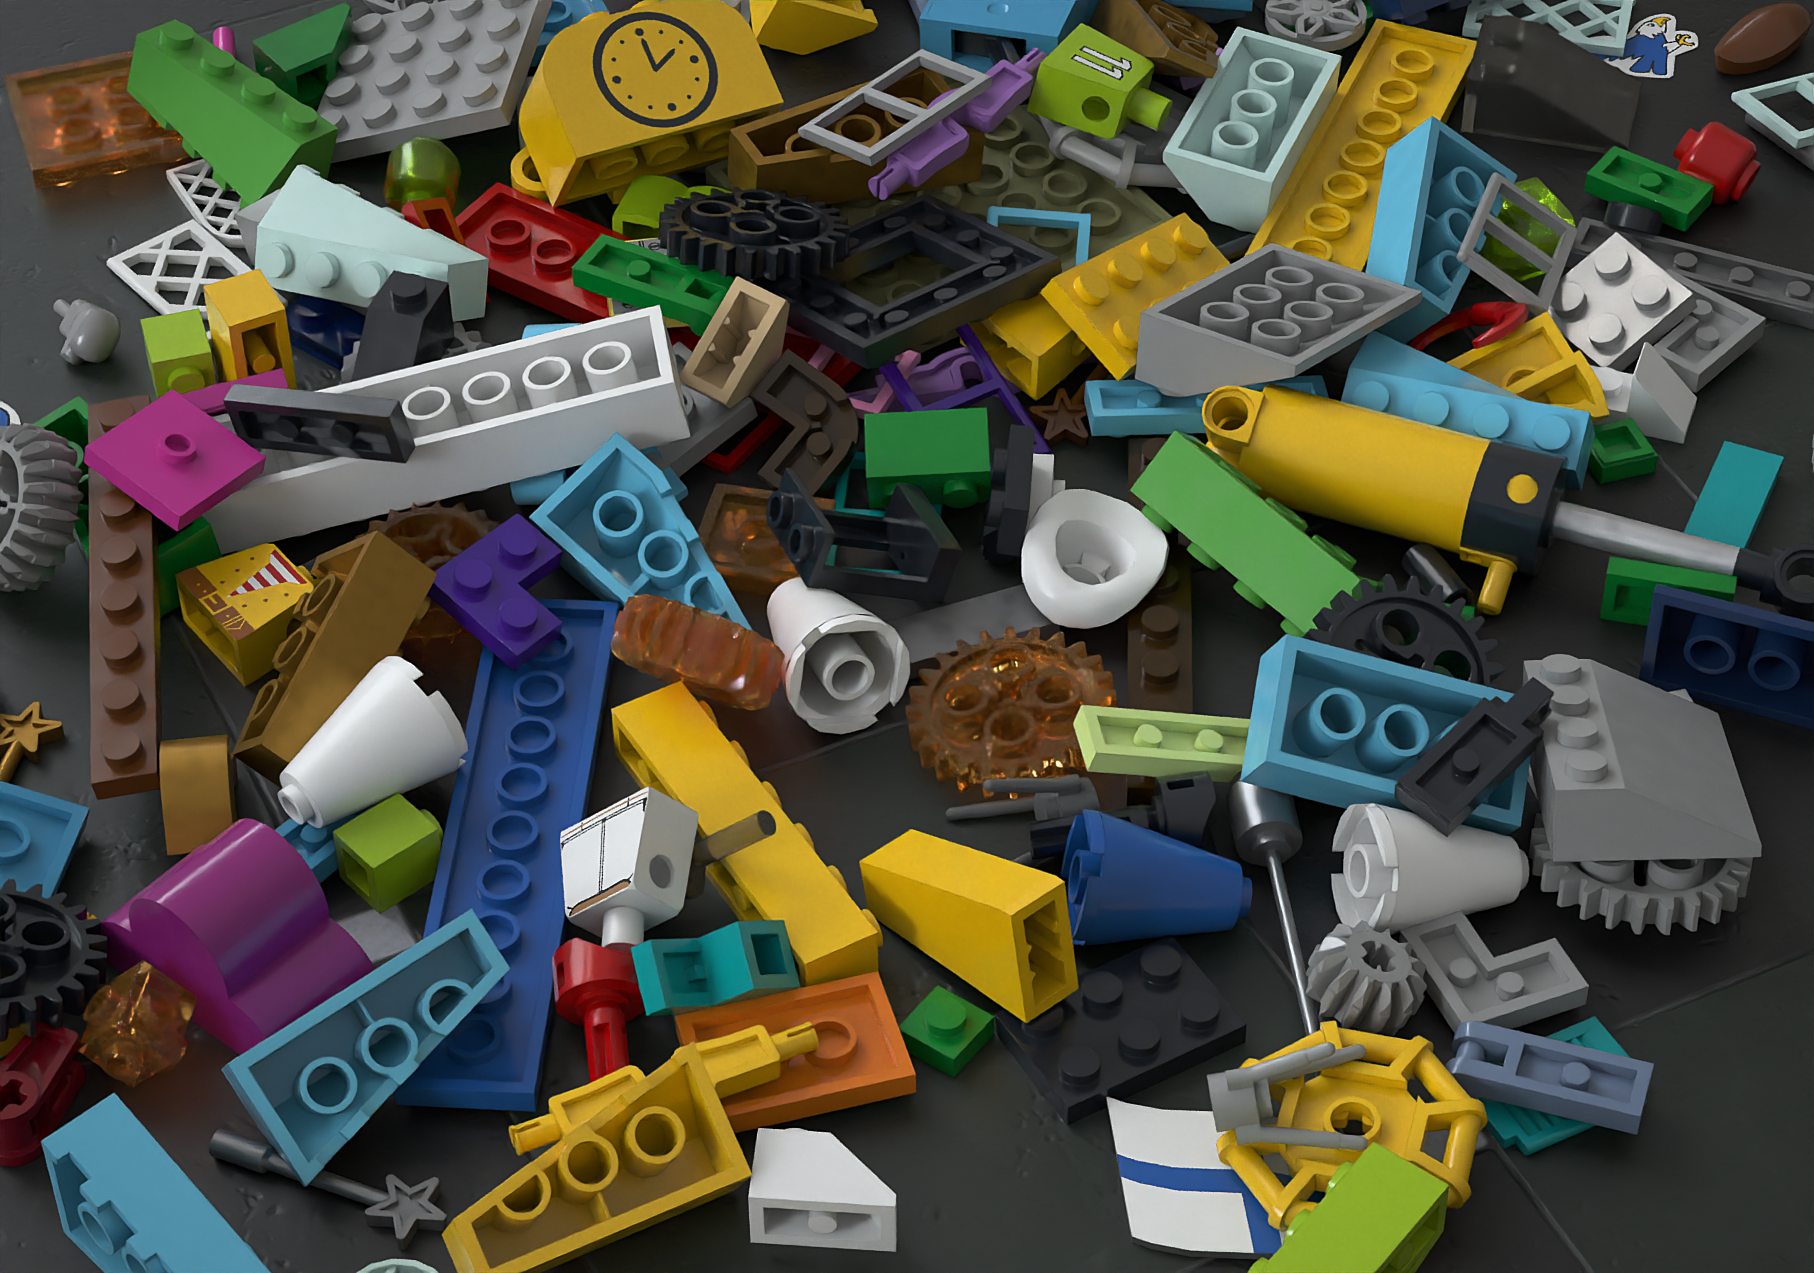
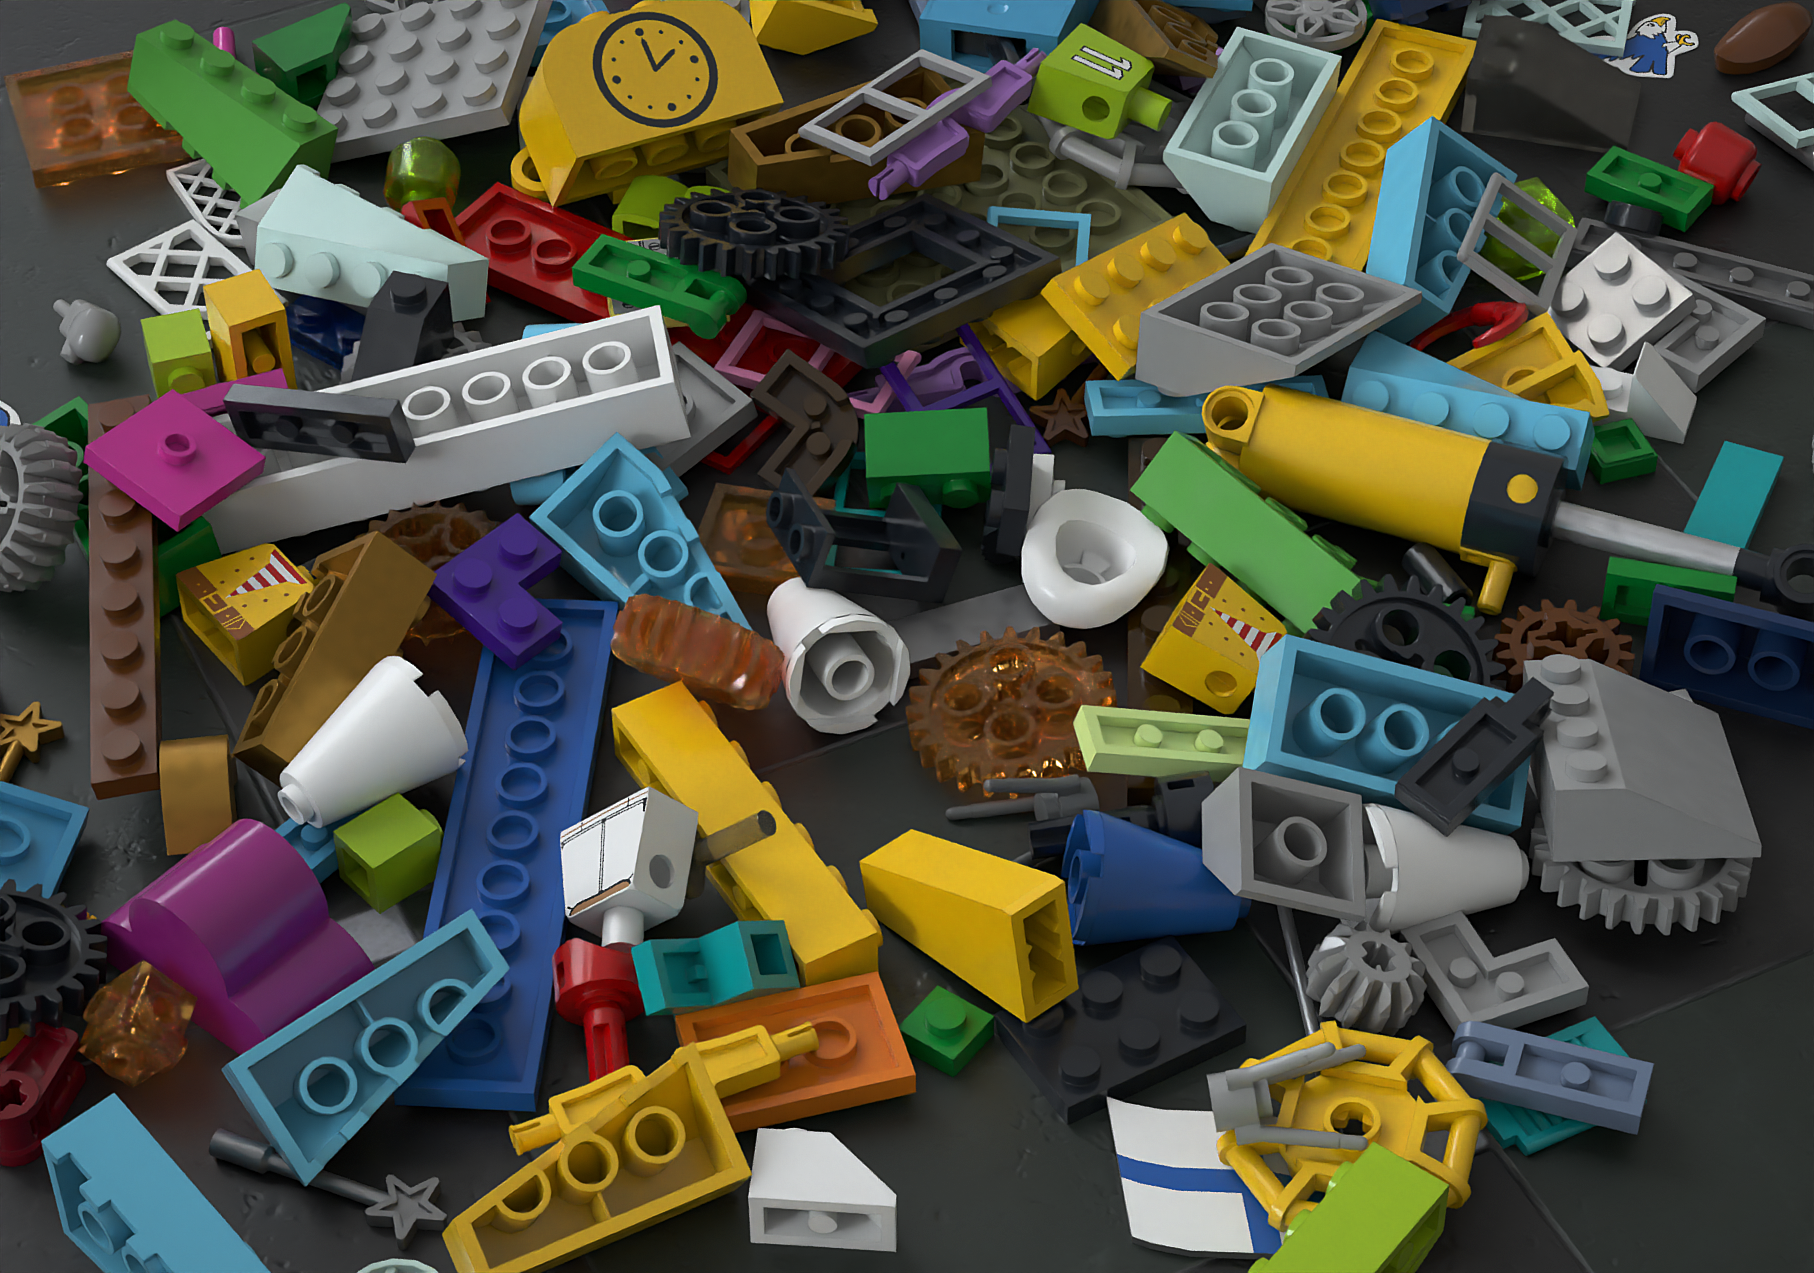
tan slope [679,276,790,408] -> none
none -> yellow torso [1140,563,1287,714]
none -> light grey slope [1202,767,1366,923]
none -> reddish brown gear [1492,599,1635,694]

